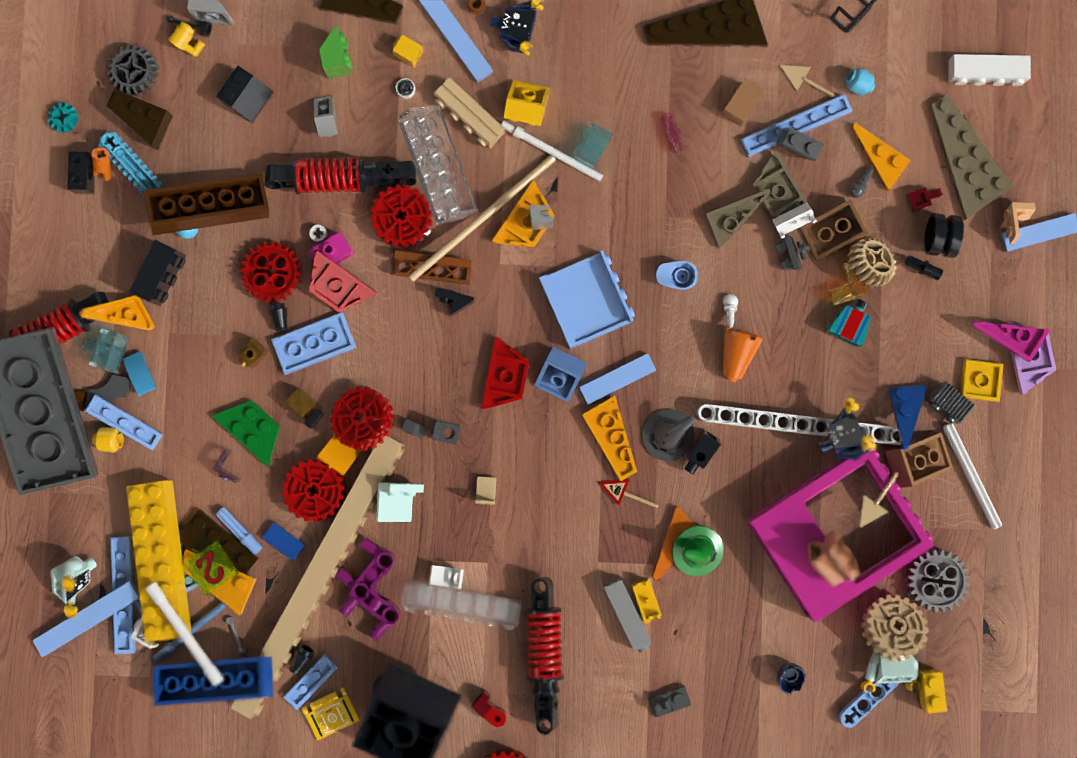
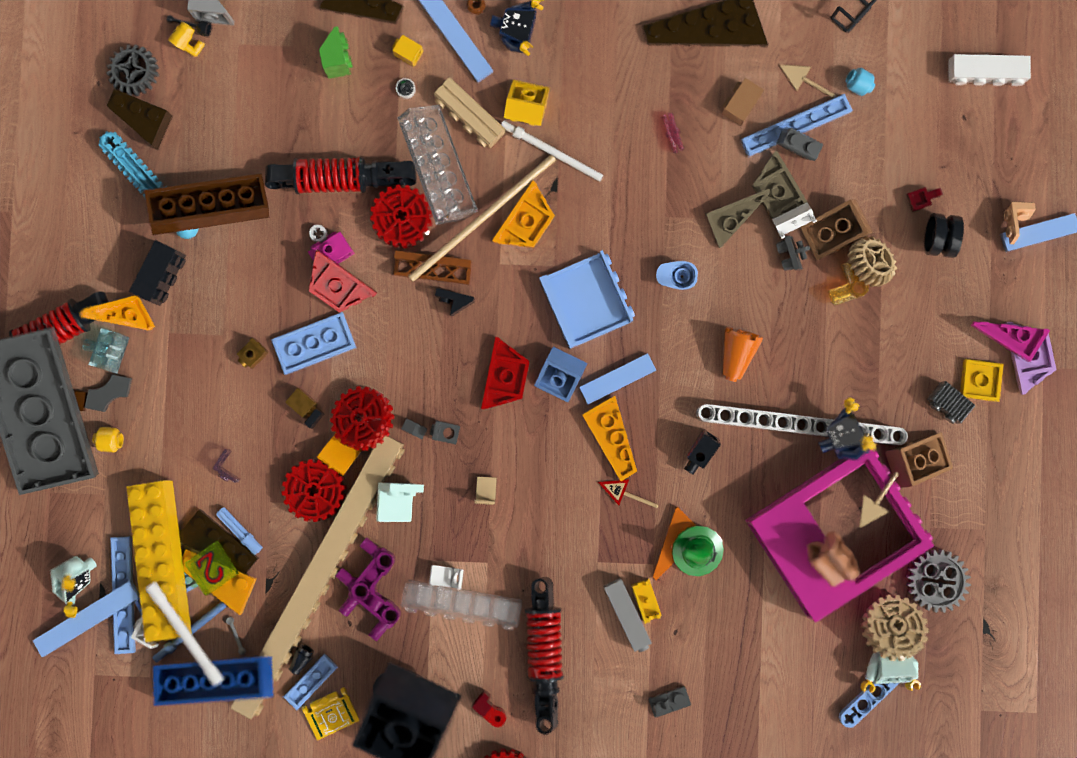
teal gear [47,102,78,133] -> none
black brick [67,151,95,194] -> none
light blue tile [85,394,163,450] -> none
orange hinge [92,147,111,181] -> none
dark azure slope [123,351,157,396] -> none
green wing [213,400,281,466] -> none
black slope [216,65,274,123] -> none
red gear [240,241,303,304] -> none
blue tile [262,522,306,561] -> none
black cone [268,303,288,332] -> none
light grey slope [314,95,338,138] -> none
light grey hinge [529,205,553,231] -> none
clear light blue brick [573,122,613,170] -> none
dark grey piece [642,409,696,461] -> none
white bar [723,294,738,328] -> none
dark blue hair [776,663,806,695] -> none
torso [825,299,871,347] -> none
dark grey bar [849,167,874,198] -> none
light orange wing [852,123,910,191] -> none
blue wing [888,385,927,450] -> none
black axle [904,255,943,281] -> none
yellow brick [917,668,947,713] -> none
dark tan wing [930,94,1013,220] -> none
white axle [942,423,1002,529] -> none

